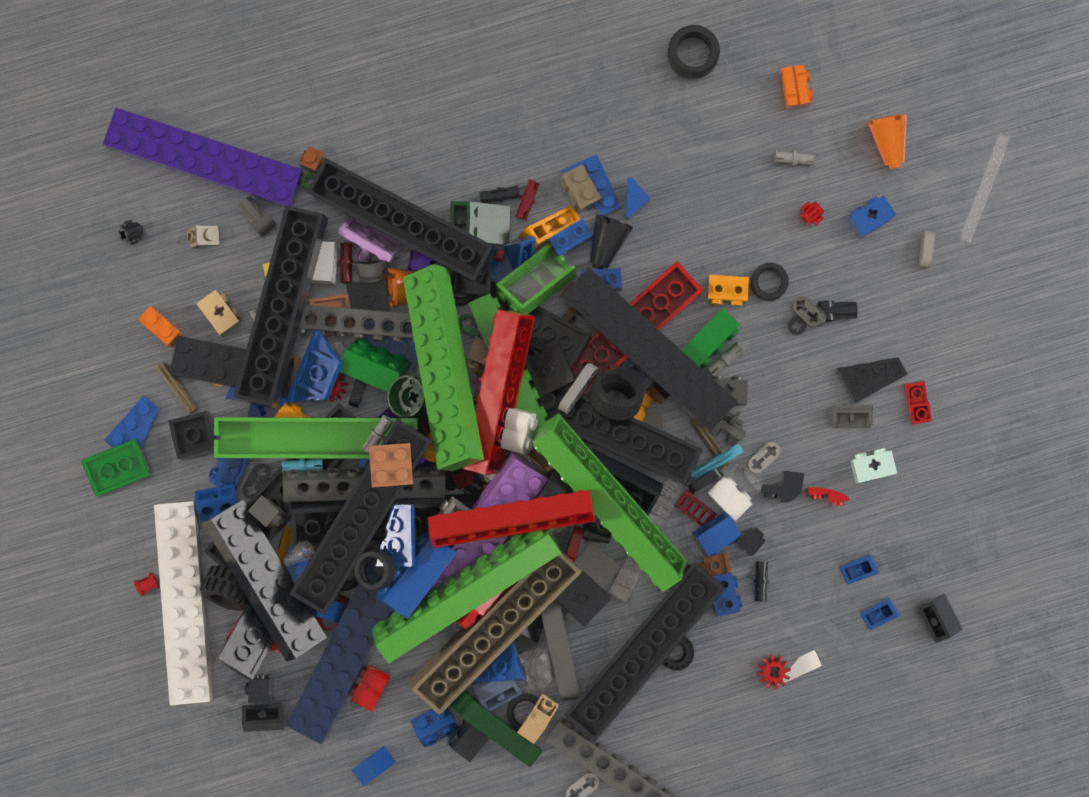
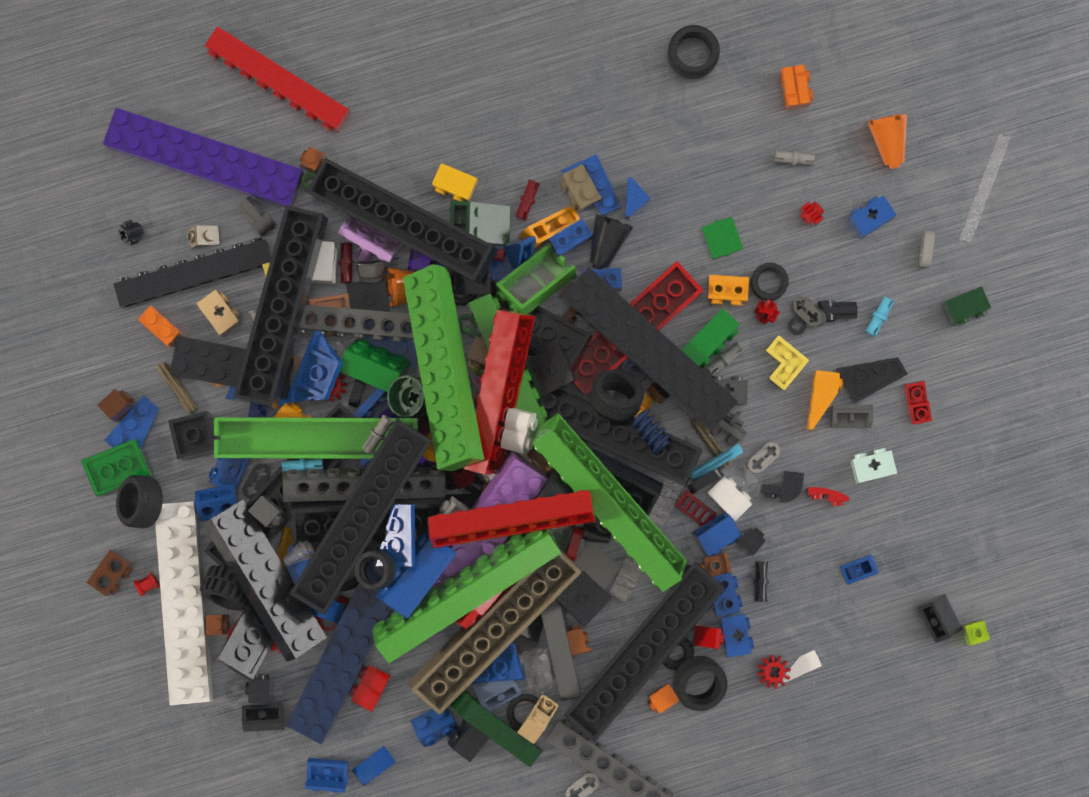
nougat plate [369,443,413,487] -> none
black pin [479,185,520,203] -> none
light grey beam [558,363,598,414] -> none
blue slope [860,597,901,631] -> none
none -> reddish brown brick [86,550,133,596]
none -> reddish brown brick [97,389,135,422]
none -> black brick [113,238,272,309]
none -> black tyre [116,475,163,529]
none -> red brick [205,26,350,133]
none -> dark orange brick [206,614,230,635]
none -> blue bracket [305,758,348,793]
none -> blue bracket [354,388,389,418]
none -> yellow brick [432,163,478,202]
none -> dark orange brick [566,624,591,655]
none -> dark blue piece [630,409,671,454]
none -> orange brick [647,683,680,714]
none -> black tyre [672,656,728,711]
none -> red slope [692,625,724,649]
none -> green piece [701,217,744,259]
none -> blue brick [719,614,754,658]
none -> red gear [754,299,780,325]
none -> light yellow plate [766,335,809,391]
none -> light orange slope [807,370,843,431]
none -> medium azure pin [865,296,895,337]
none -> dark green brick [942,286,991,327]
none -> lime brick [961,620,990,646]

